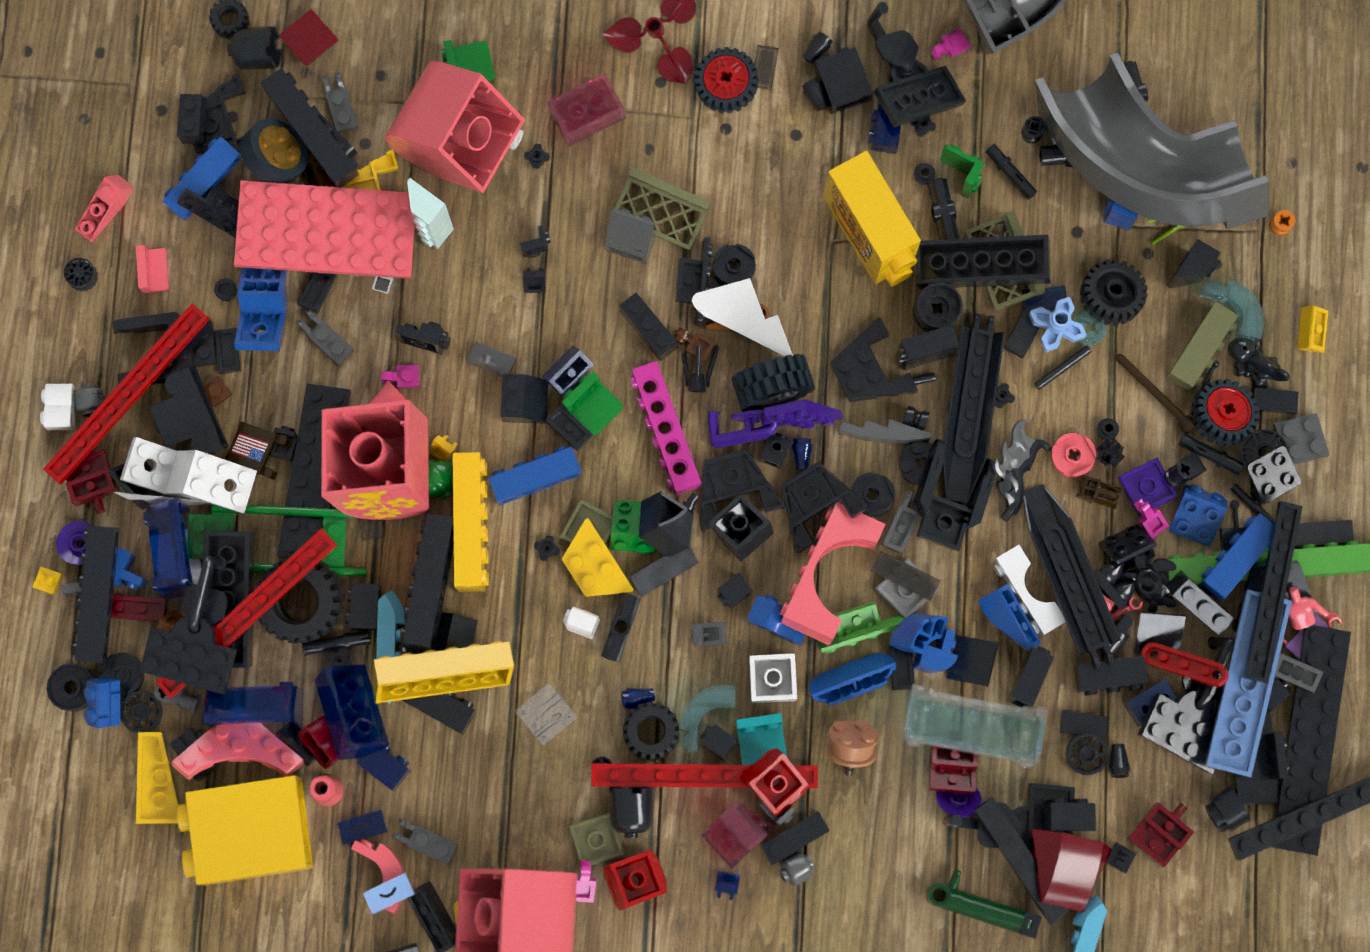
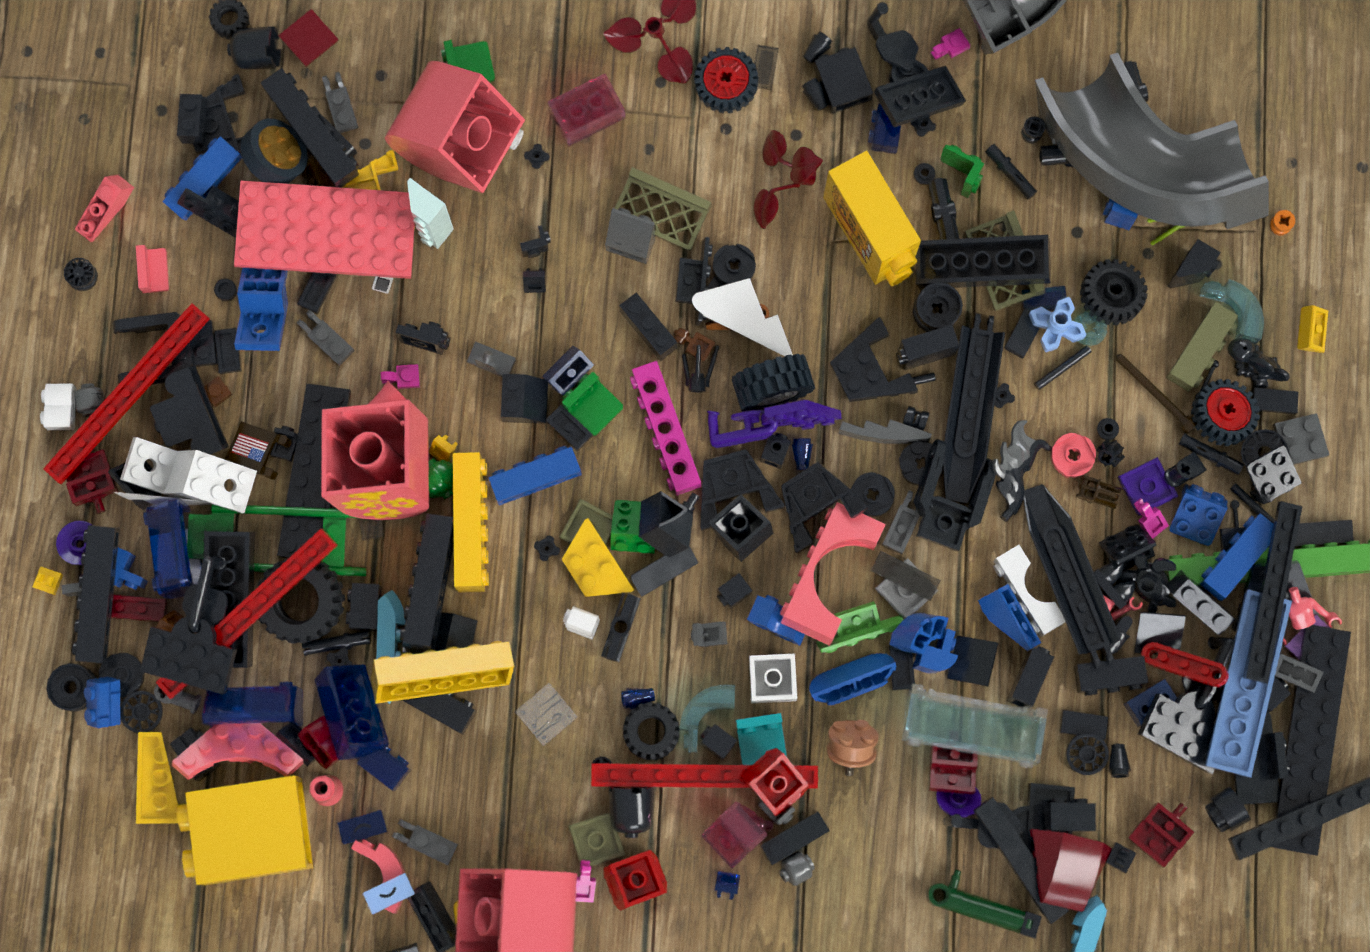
none -> dark red plant [754,130,823,229]

